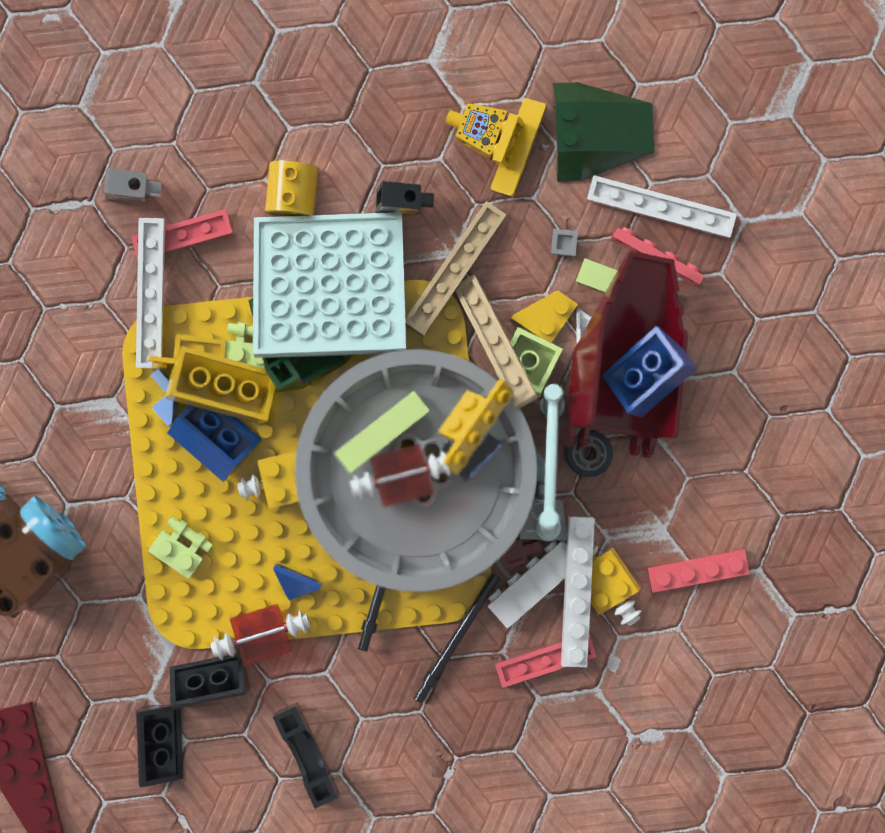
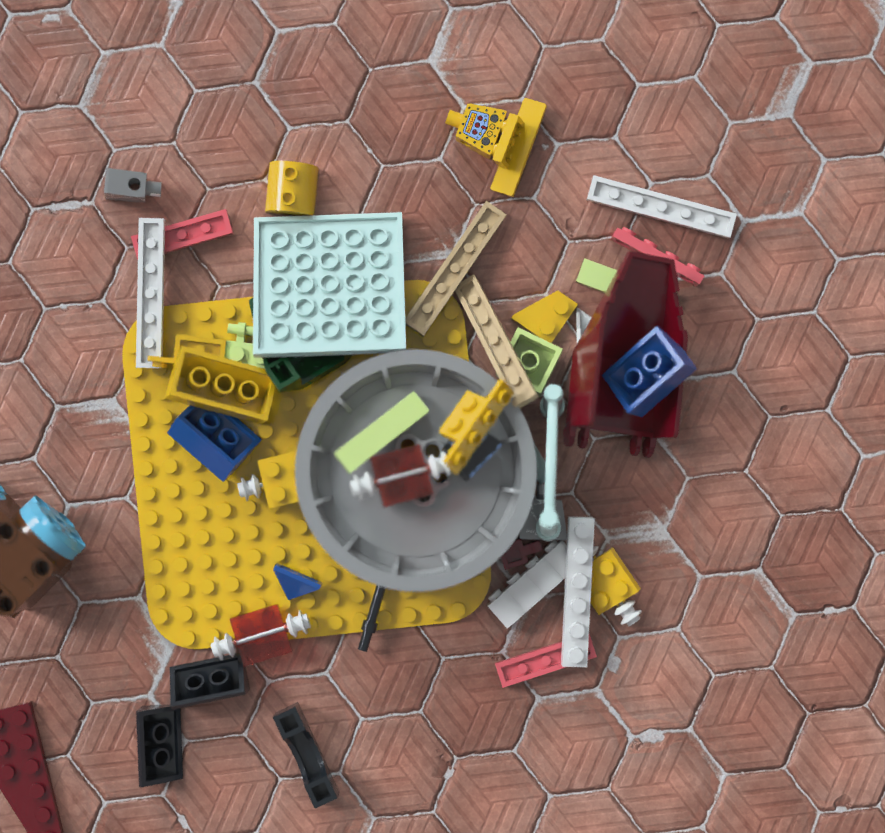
yellowish green plate [148,516,213,579] -> none
light blue slope [151,369,177,427] -> none
black torso [376,181,434,214] -> none
black bar [413,573,500,703] -> none
light grey plate [550,229,578,257] -> none
dark green wedge [553,82,654,182] -> none
wheel [565,430,613,477] -> none
coral plate [647,549,750,593] -> none

